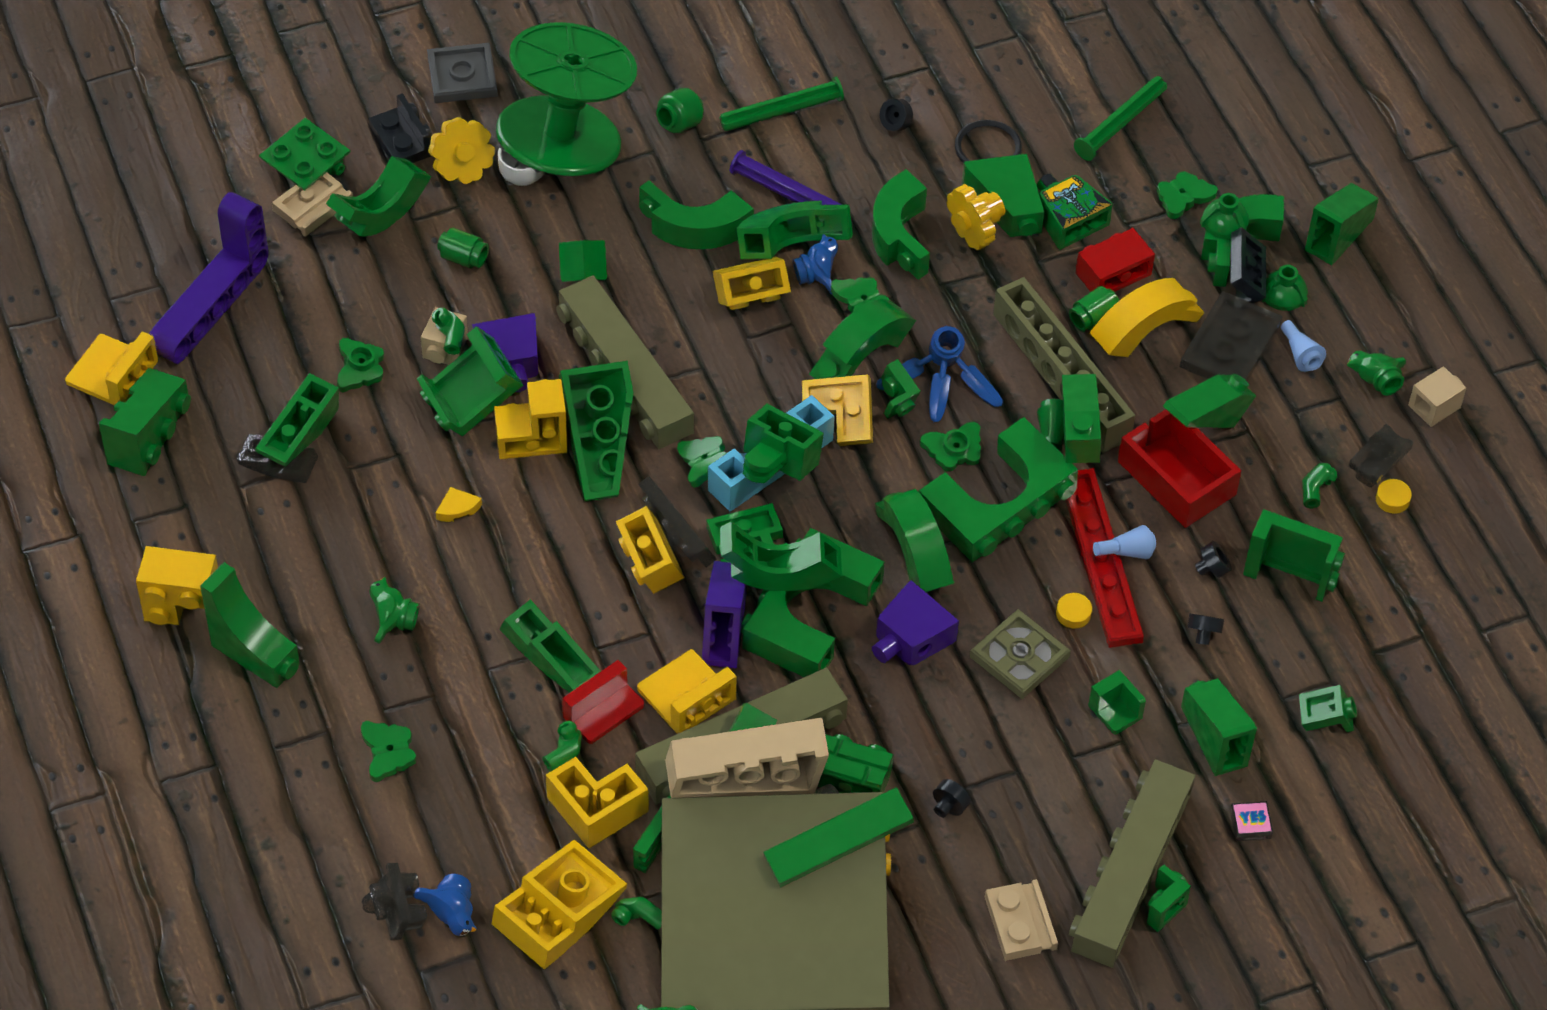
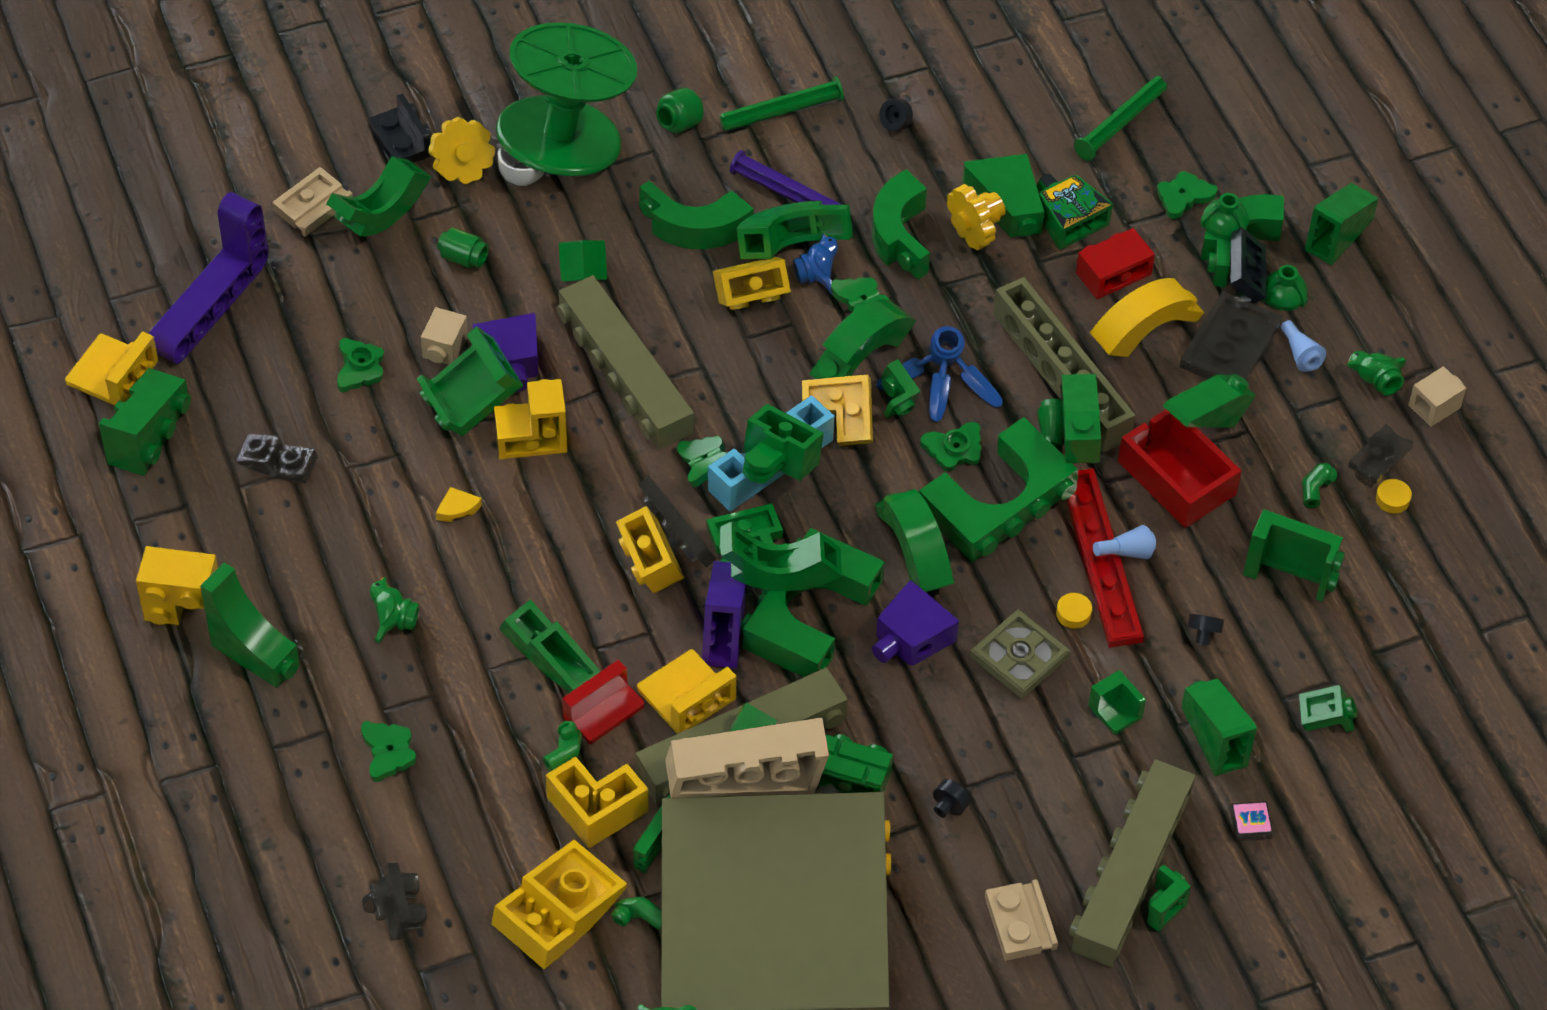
green slope [255,373,339,467] -> none
green hinge [259,118,351,191] -> none
blue animal [414,874,477,936] -> none
dark grey tile [427,43,498,103] -> none
green arm [432,307,465,355] -> none
green wedge [559,361,634,502] -> none
green tile [763,787,914,888] -> none
black tyre [955,120,1022,163] -> none
green brick [1069,286,1119,332] -> none
black tile [1195,541,1232,578] -> none

